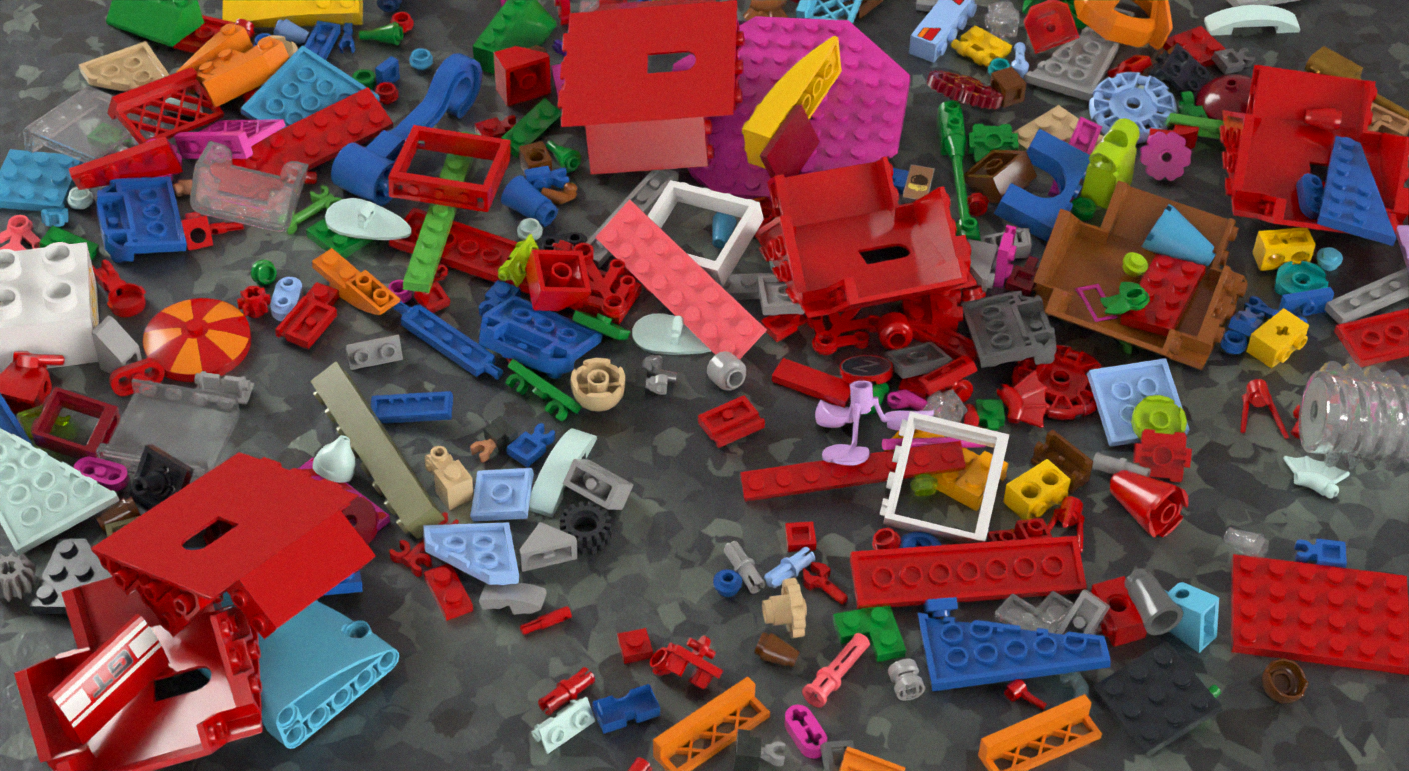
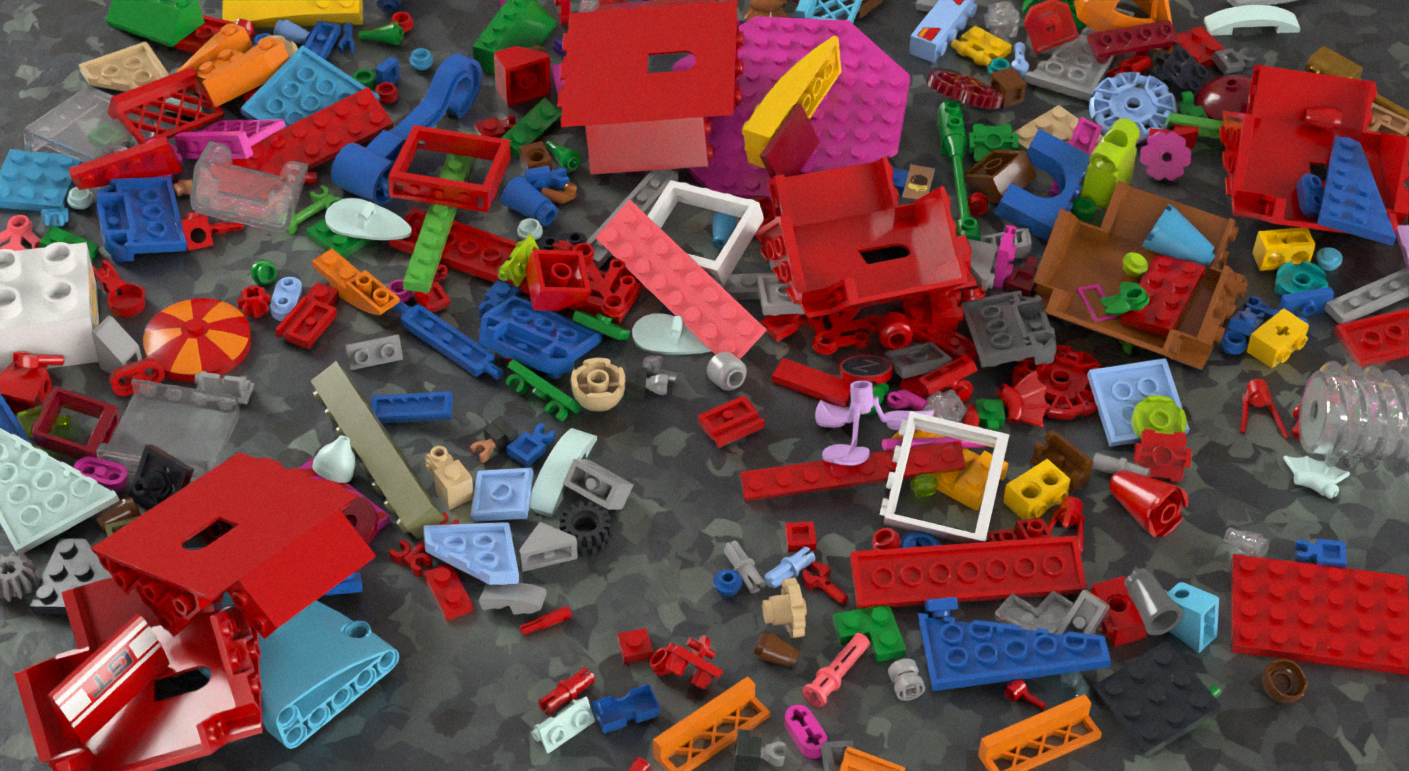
none -> dark red plate [1087,20,1179,64]

